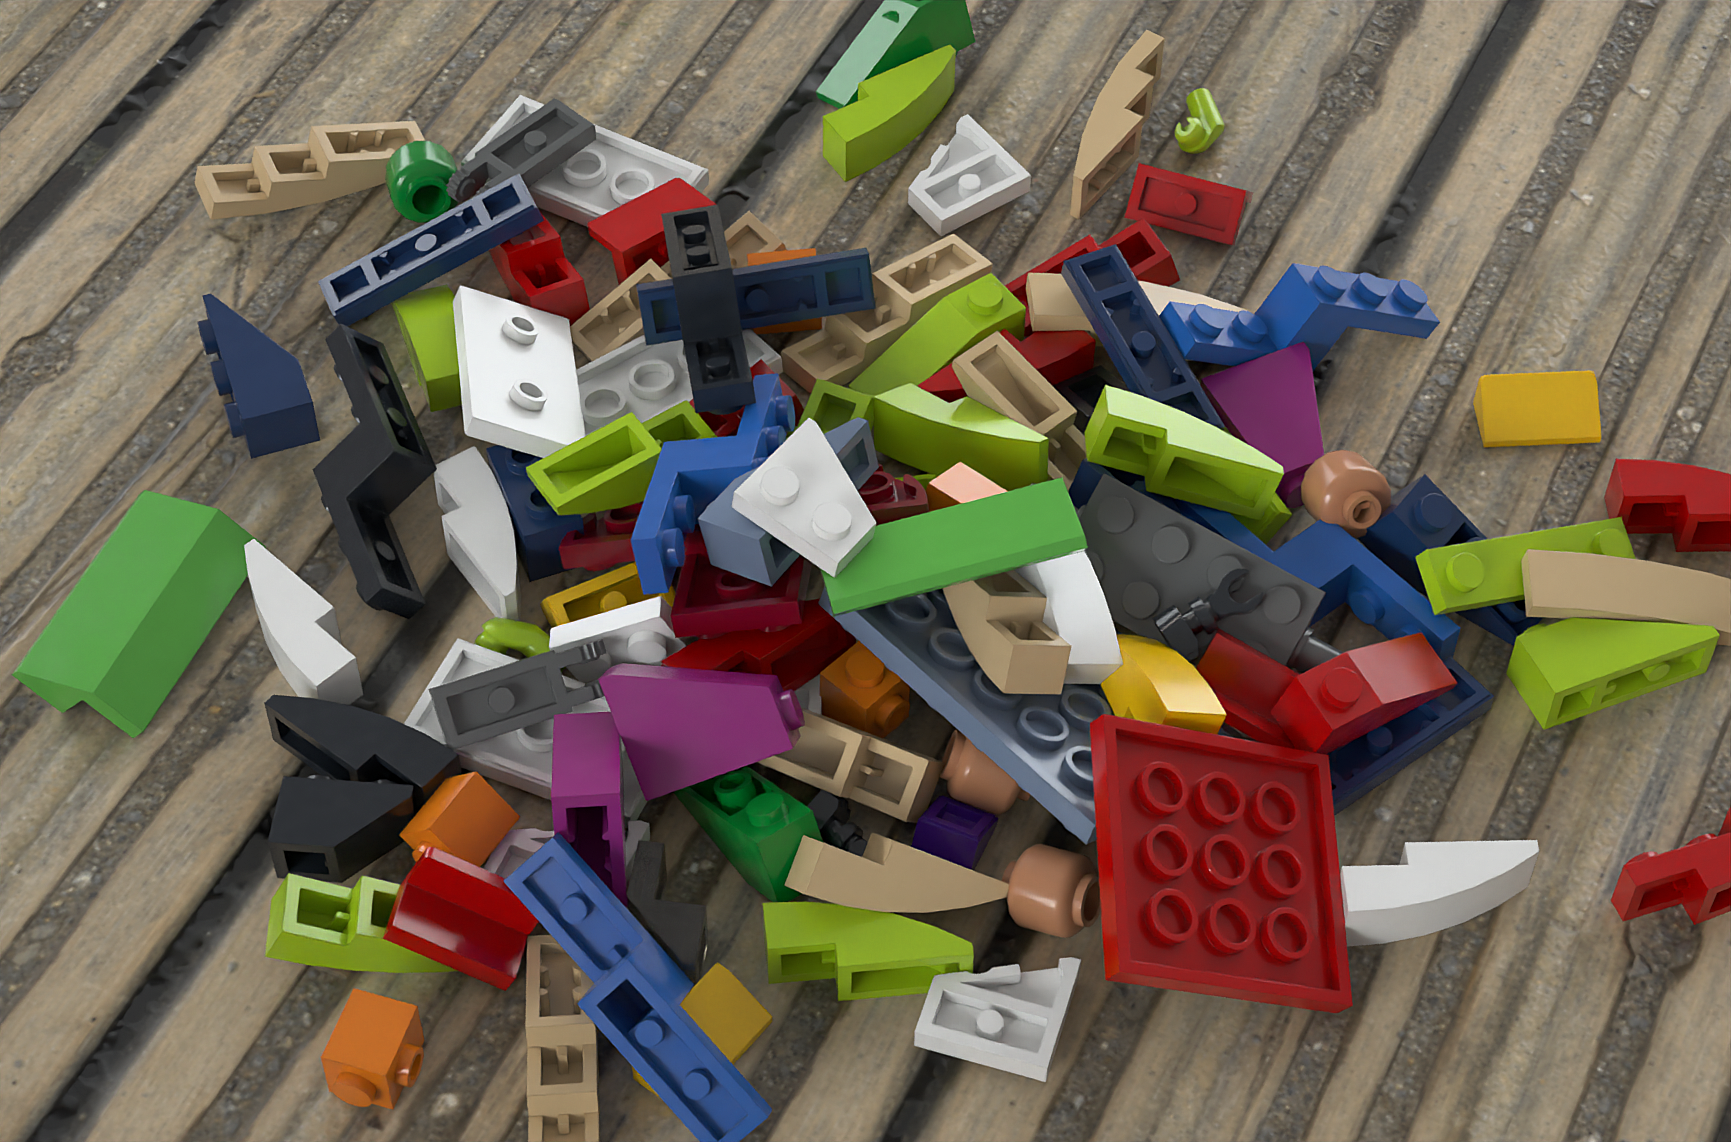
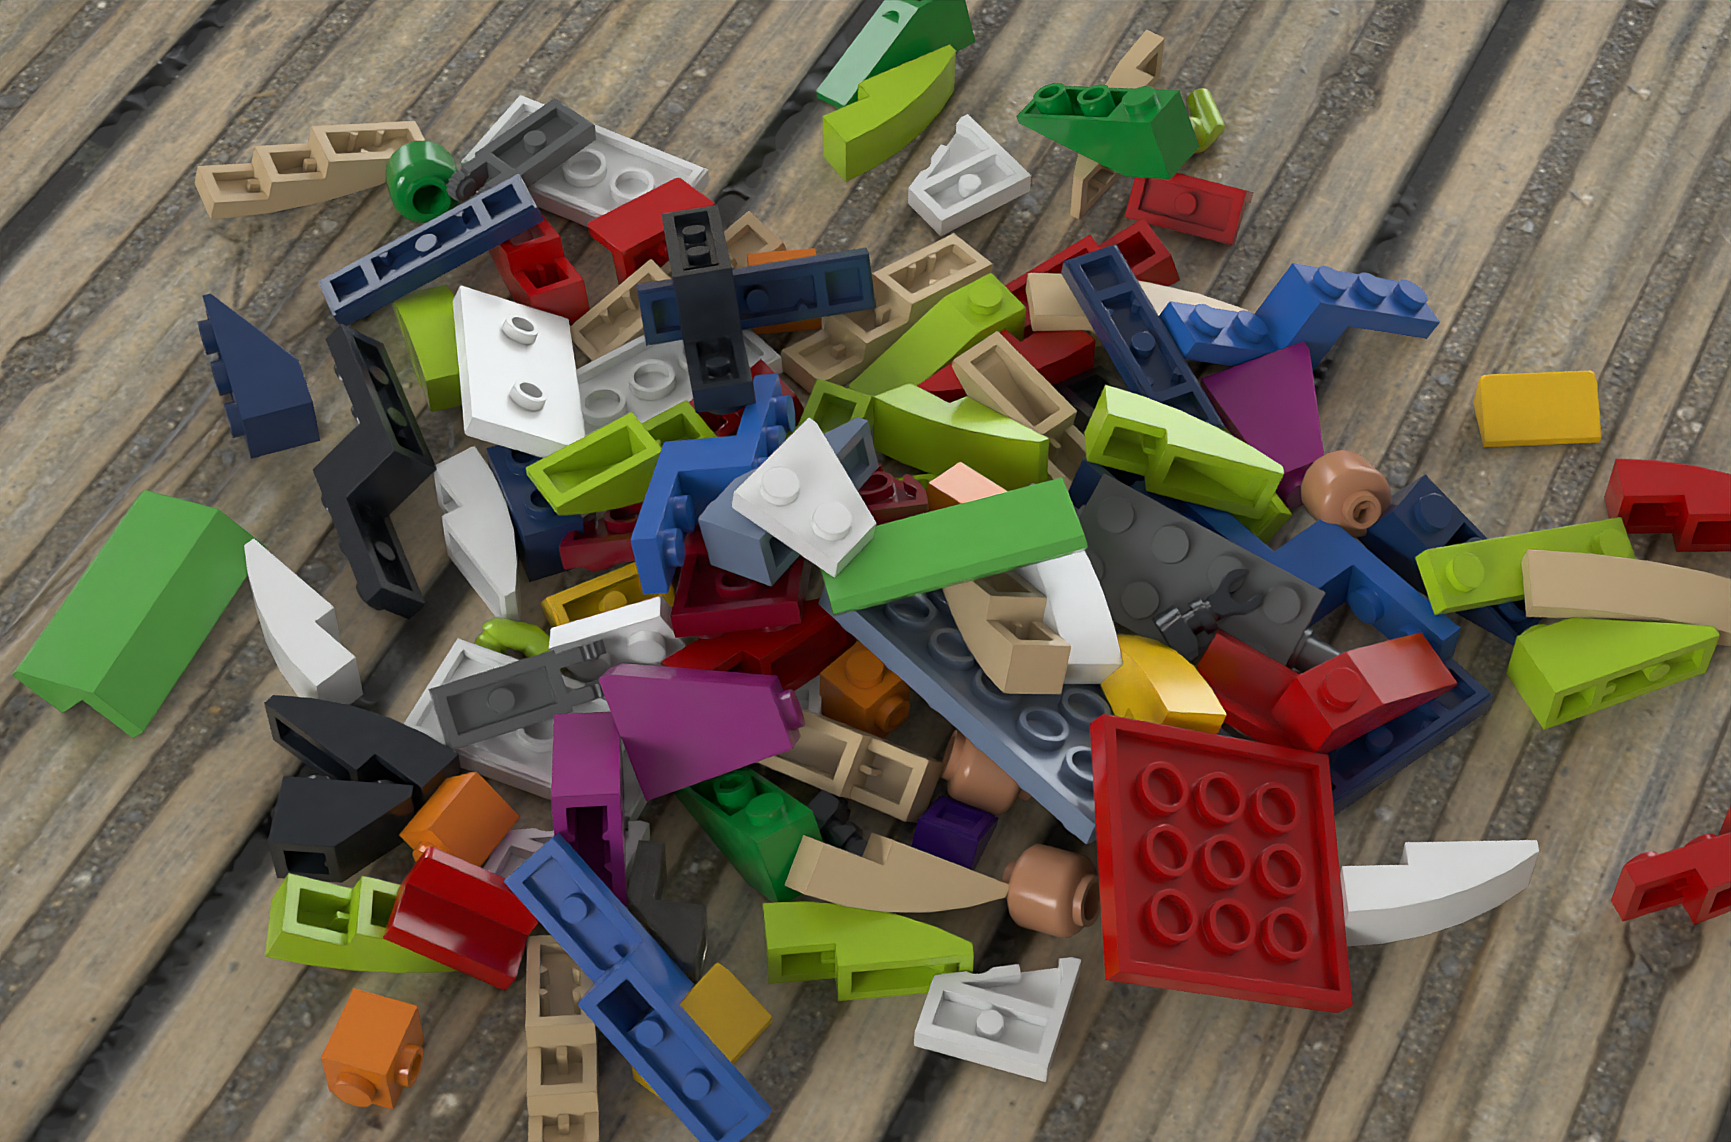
none -> green slope [1016,83,1199,179]

